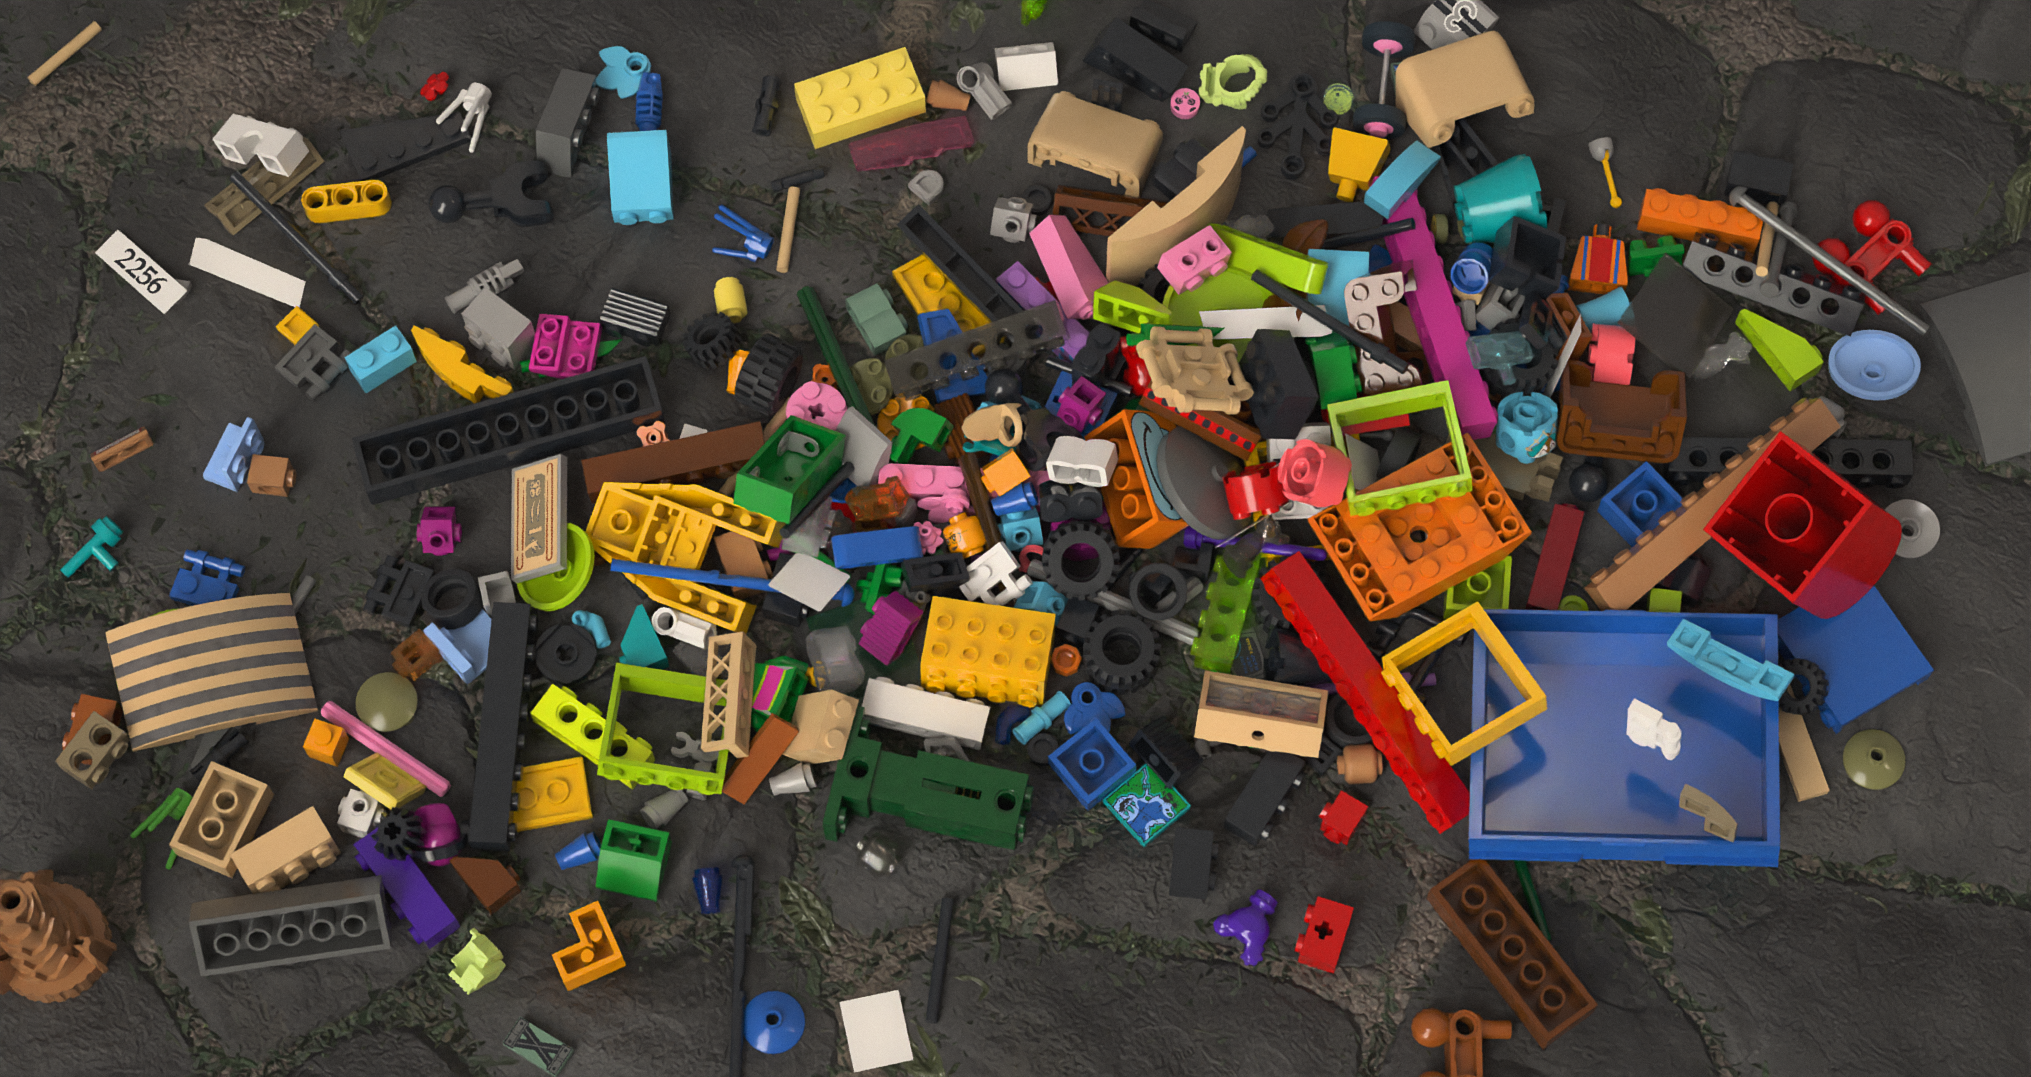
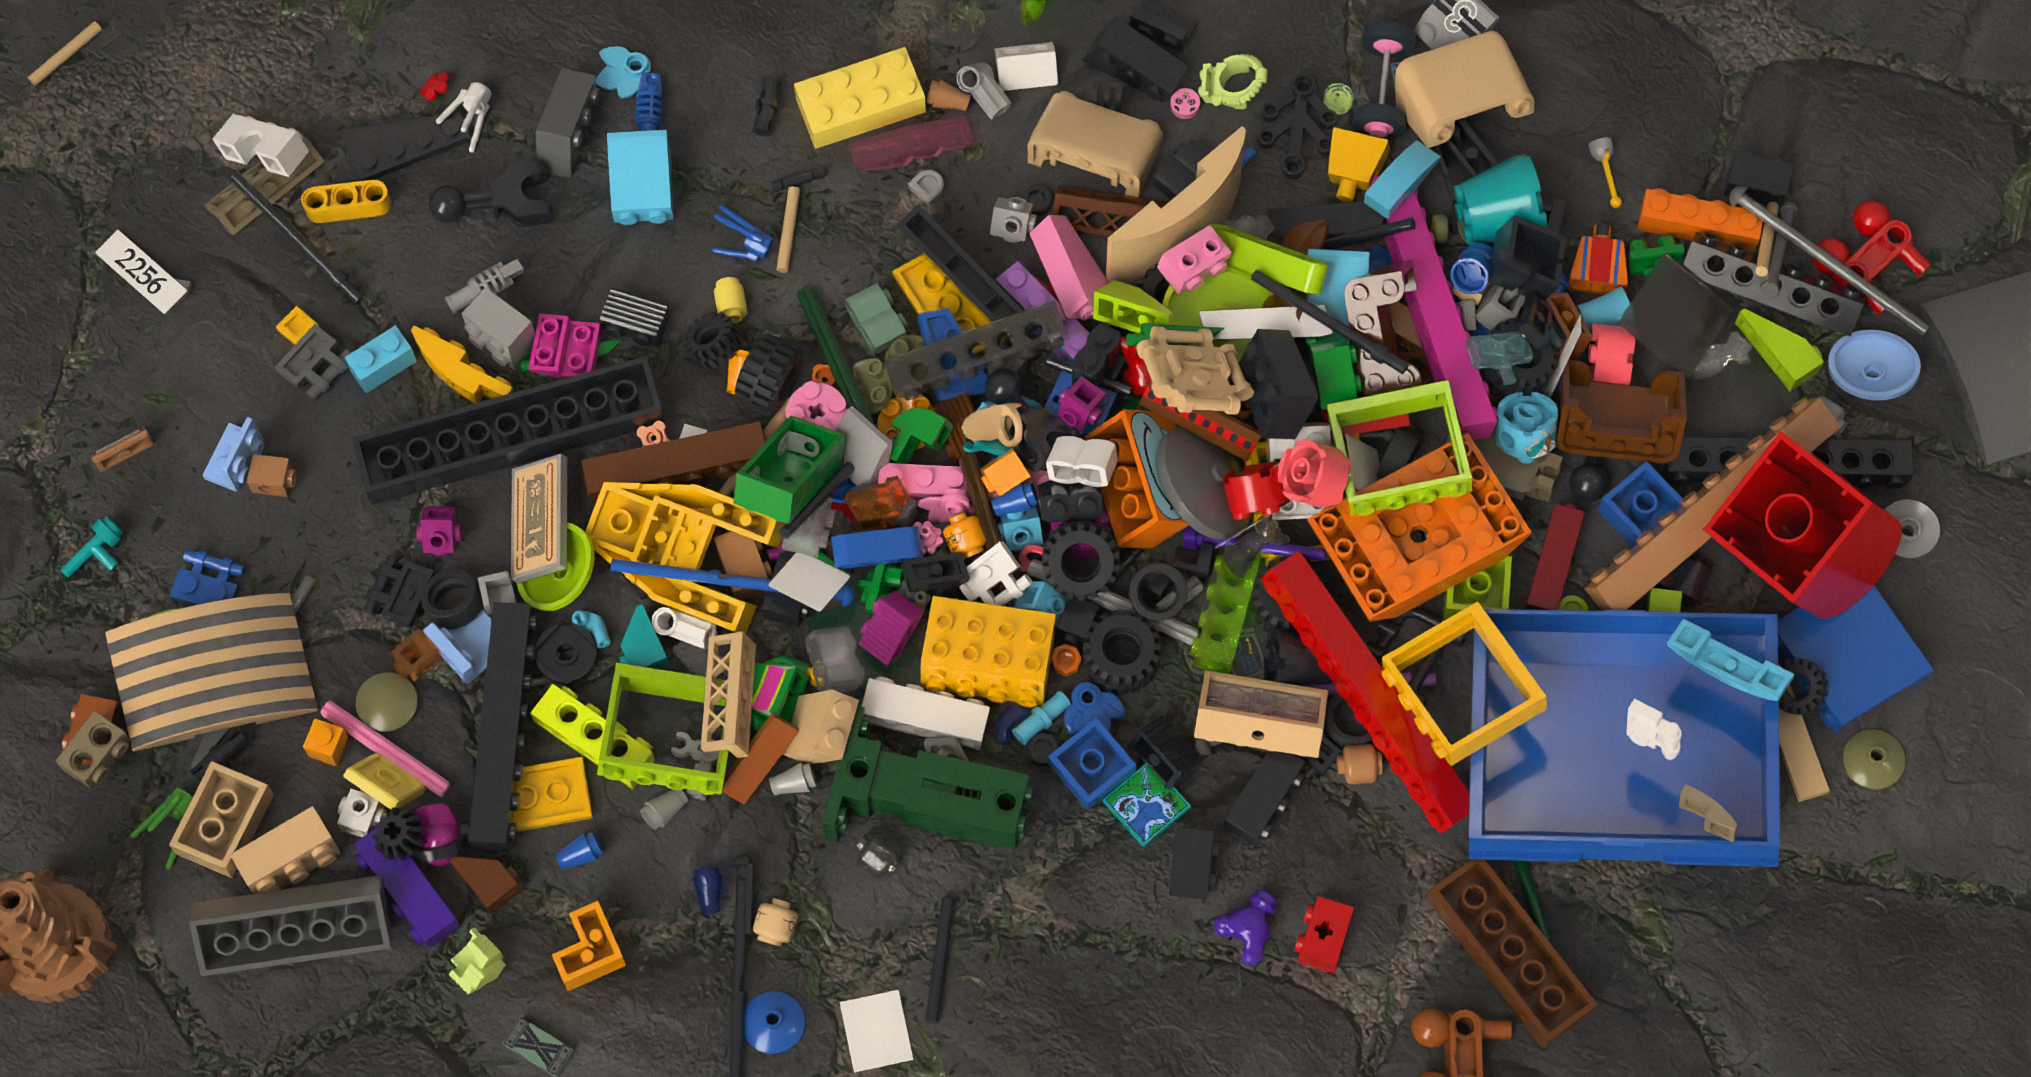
white sticker [189,238,306,308] -> none
green slope [595,819,672,902] -> none
red brick [1319,791,1368,845] -> none
none -> tan head [753,898,798,947]

